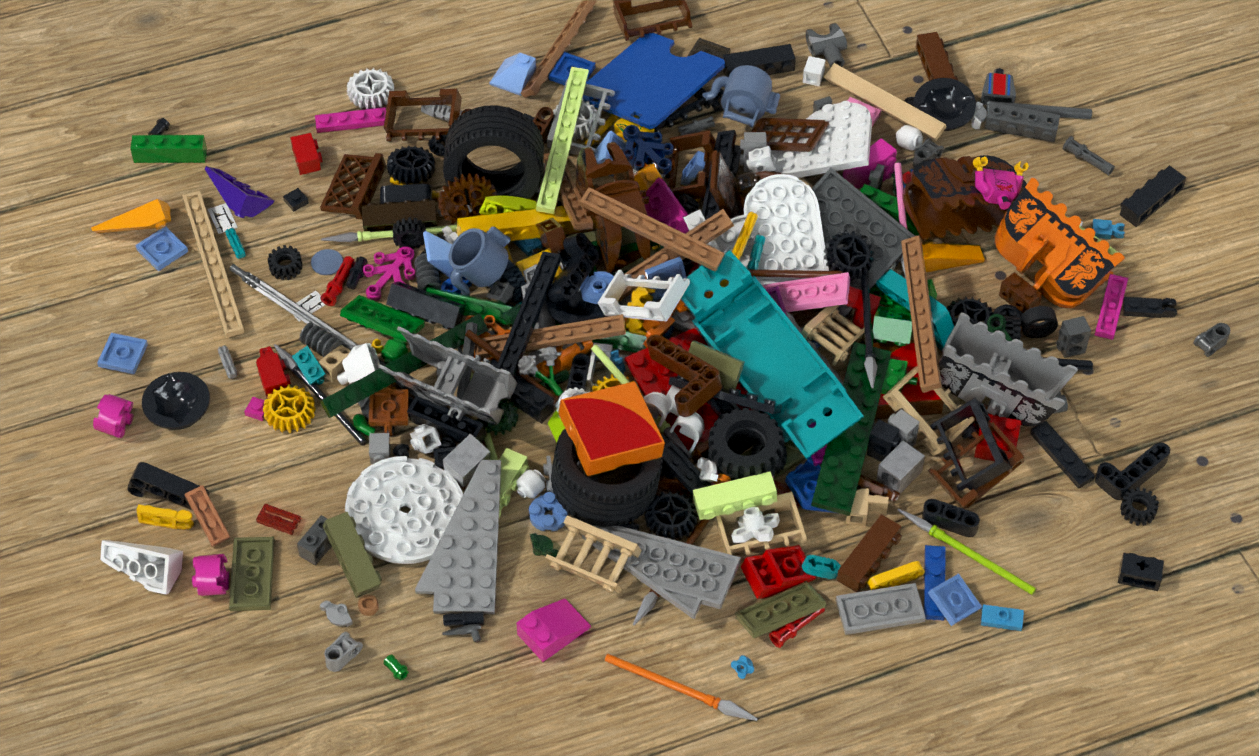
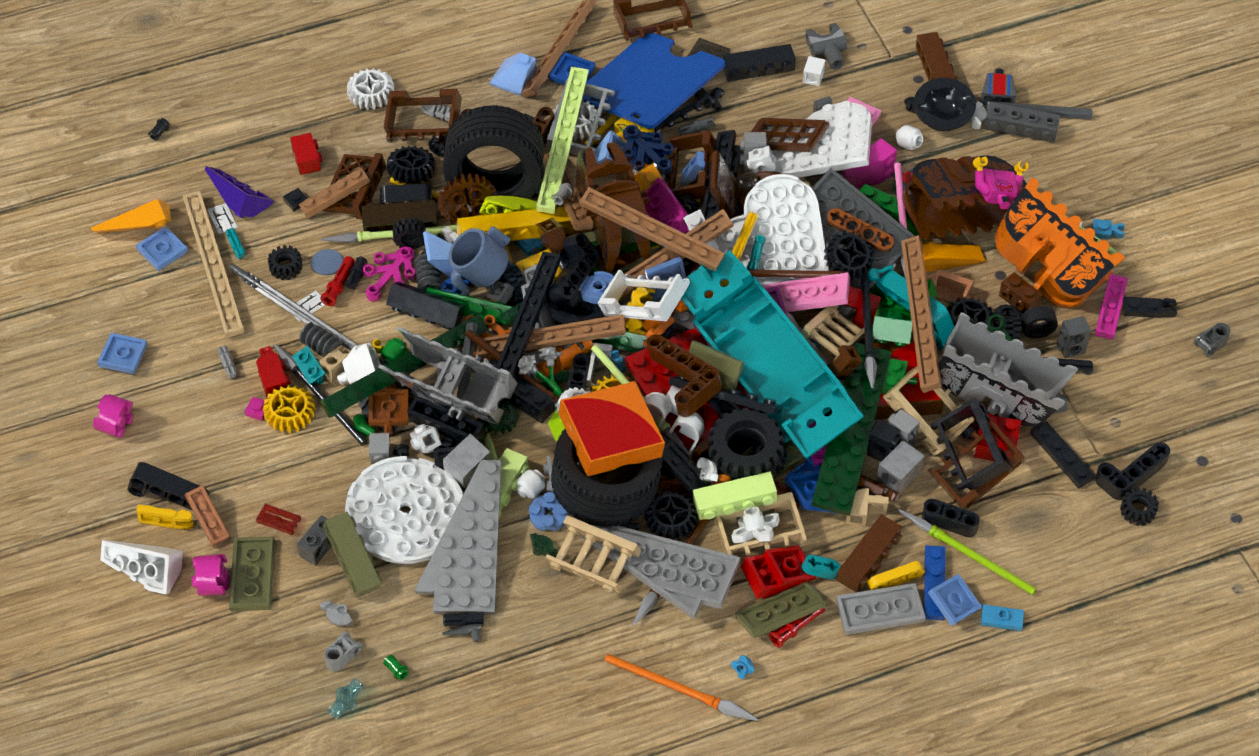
green brick [130,135,207,163] -> none
black piece [142,372,210,430] -> none
dark pink plate [315,107,386,133] -> none
green plate [340,295,425,342] -> none
medium nougat tile [358,595,379,616] -> none
dark pink slope [516,598,591,662] -> none
sand blue piece [703,65,780,128] -> none
tan tile [824,63,947,141] -> none
dark grey plate [869,164,885,191] -> none
dark grey piece [913,138,944,167] -> none
dark grey pin [1062,136,1115,176] -> none
black brick [1117,553,1164,591] -> none
black brick [1120,165,1186,227] -> none
none -> medium nougat plate [299,168,370,219]
none -> clear light blue axle [328,679,364,719]
none -> light grey pin [552,183,573,205]
none -> dark orange beam [827,208,894,252]
none -> reddish brown leg [827,345,862,380]
none -> teal hand [868,265,893,282]
none -> nougat panel [932,269,973,303]

